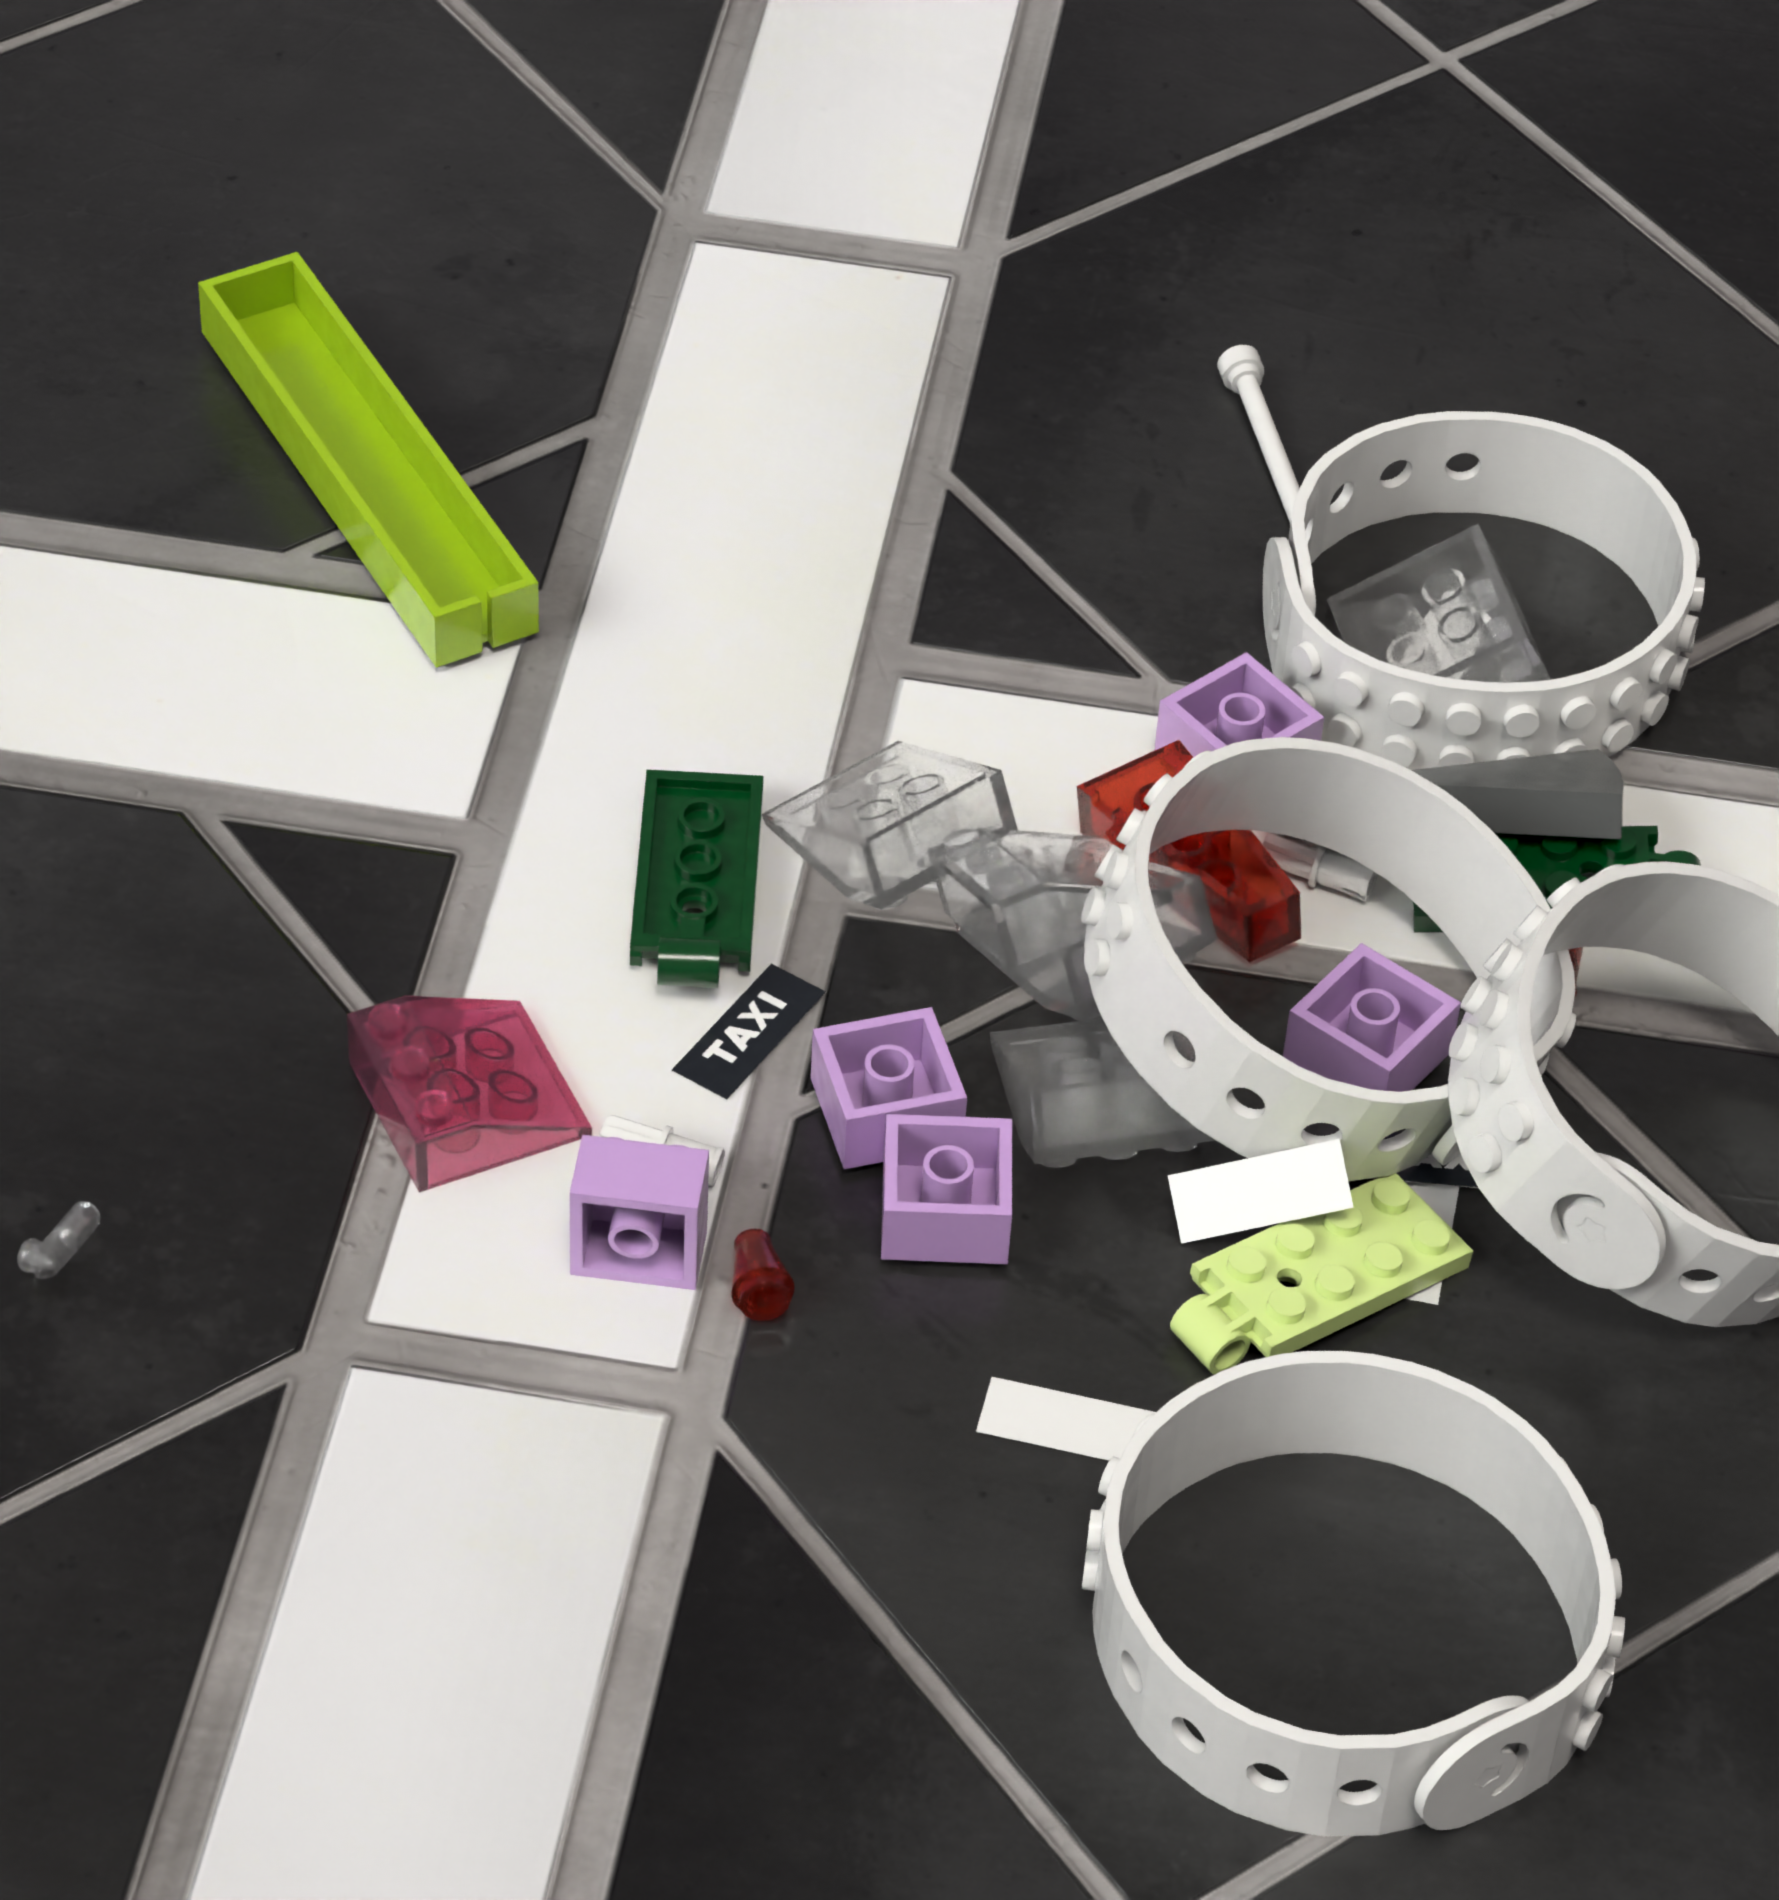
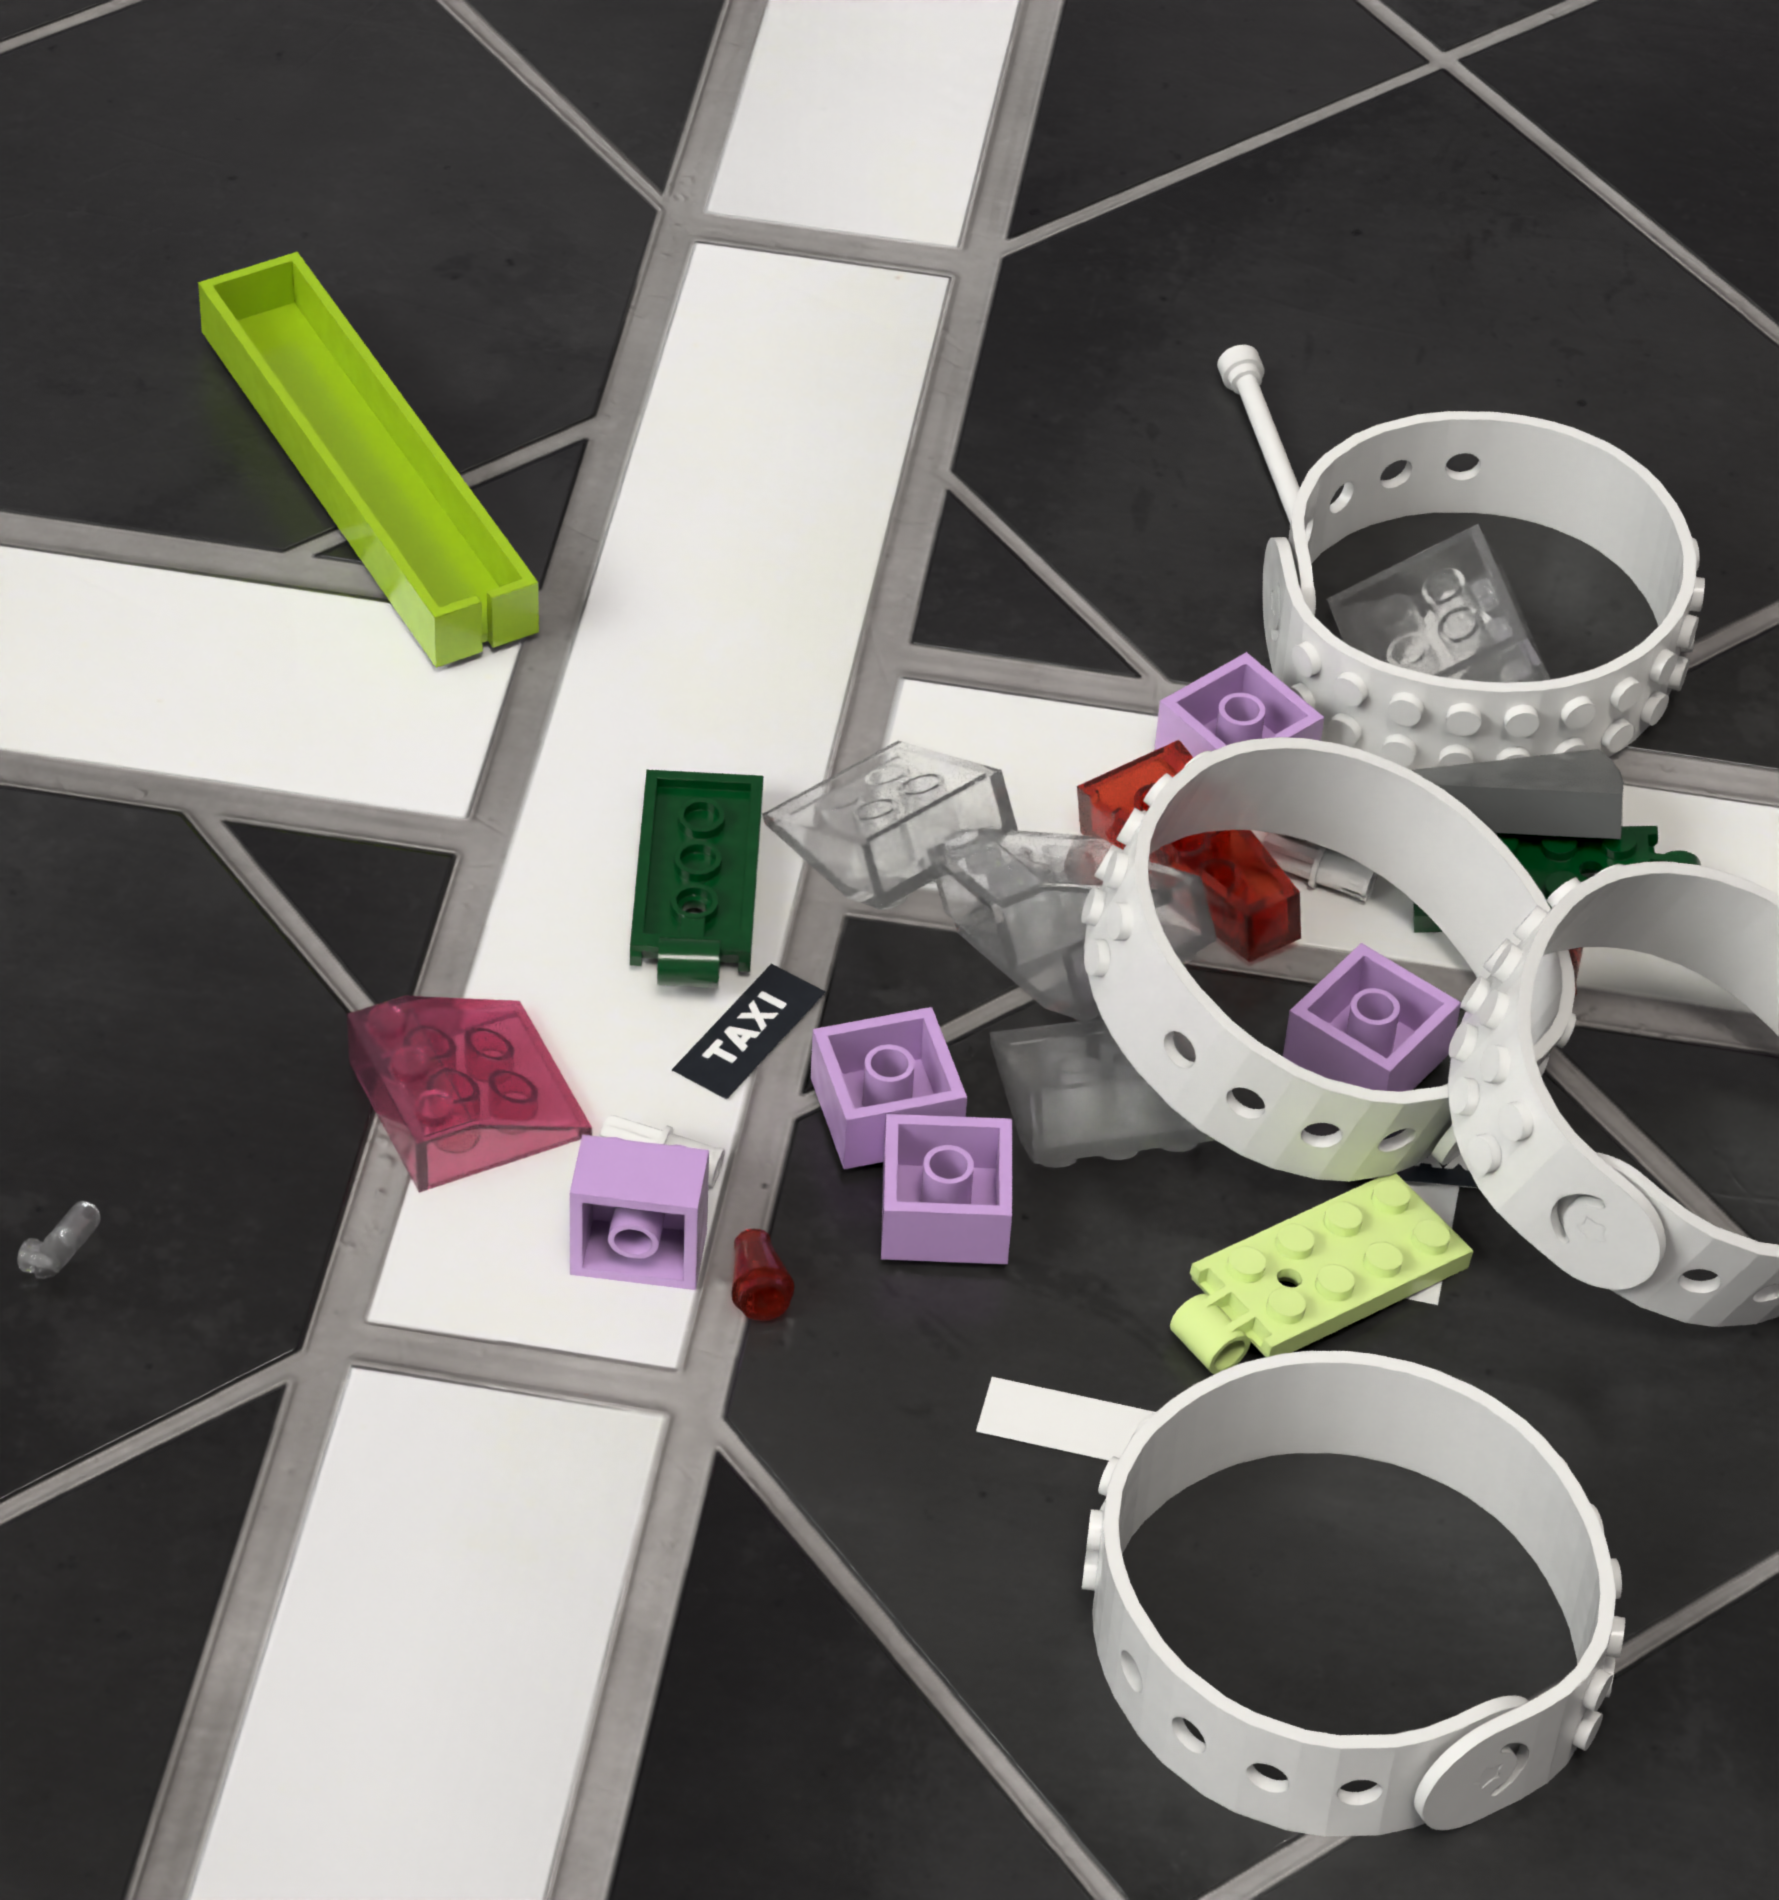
white sticker [1168,1139,1354,1243] -> none

